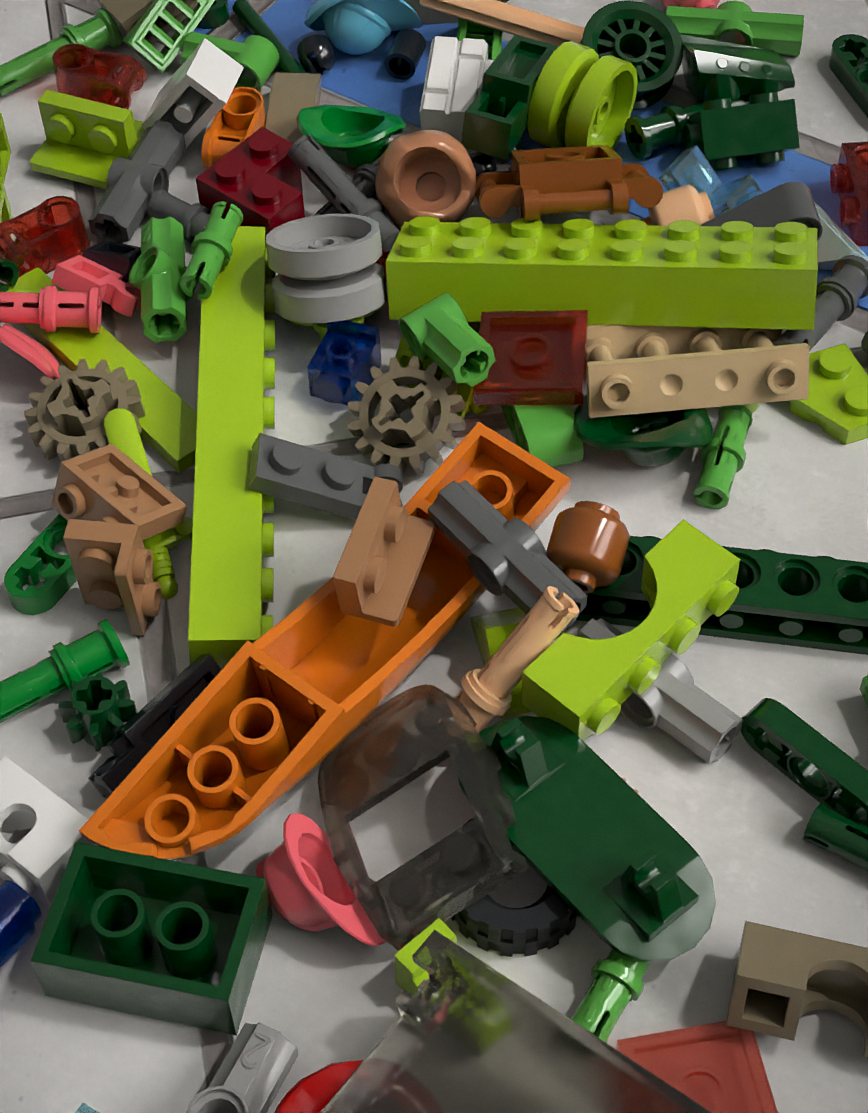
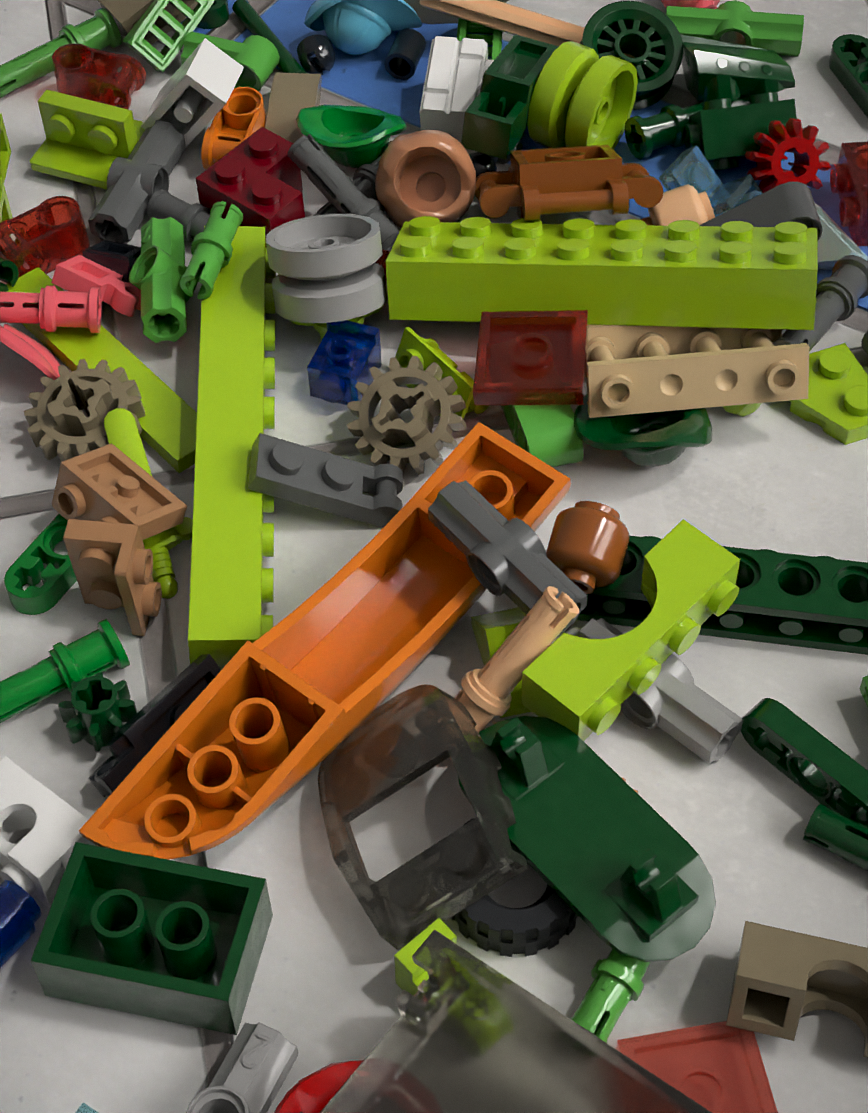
coral piece [256,813,389,946] -> none
medium nougat bracket [332,476,435,627] -> none
bright green piece [398,293,496,387] -> none
bright green pin [693,405,753,509] -> none
none -> red gear [745,118,831,195]

